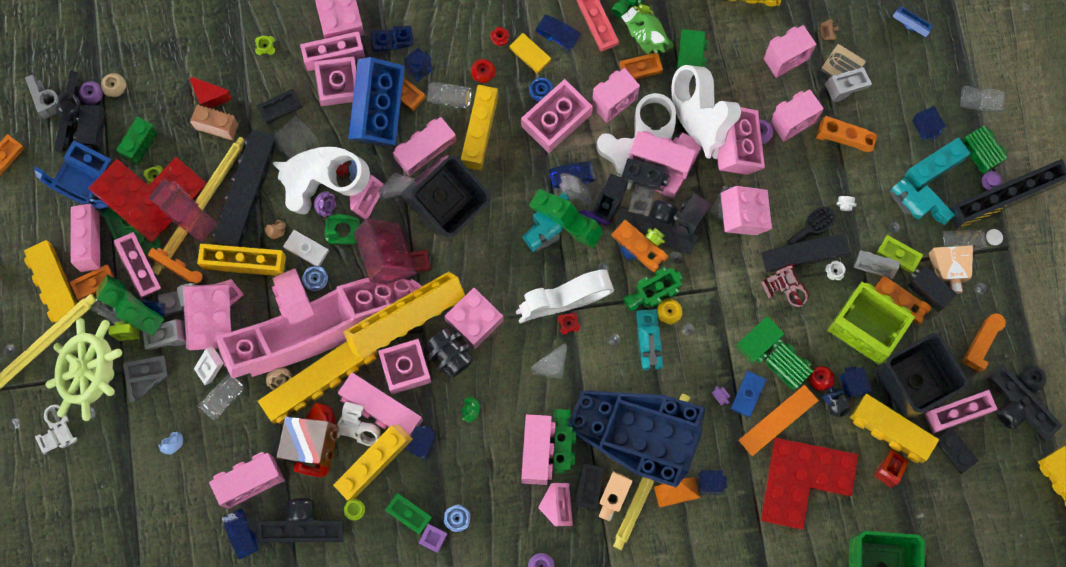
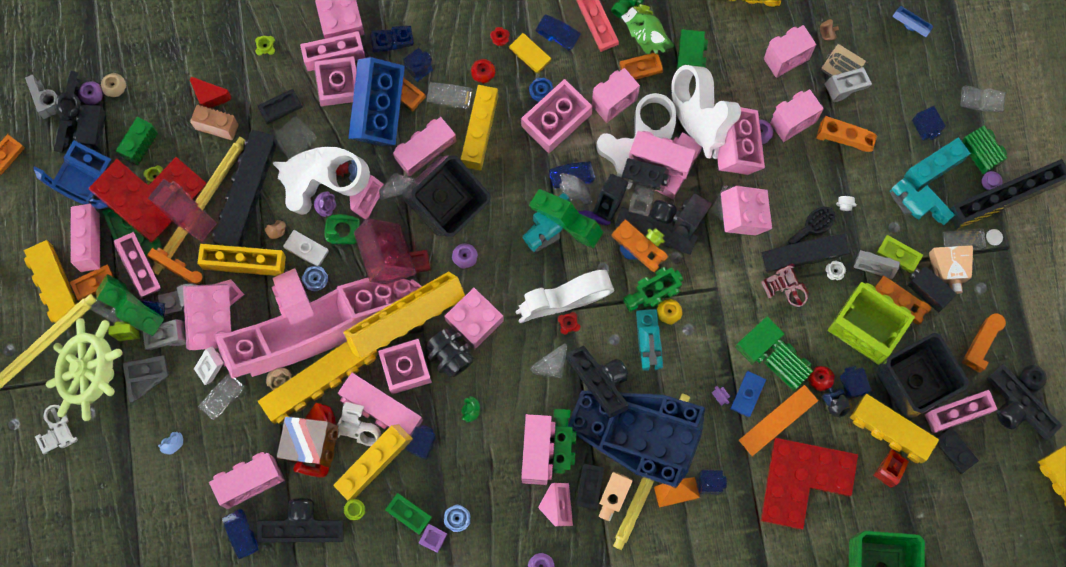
none -> medium lavender plate [452,243,478,269]
none -> black plate [566,346,629,418]

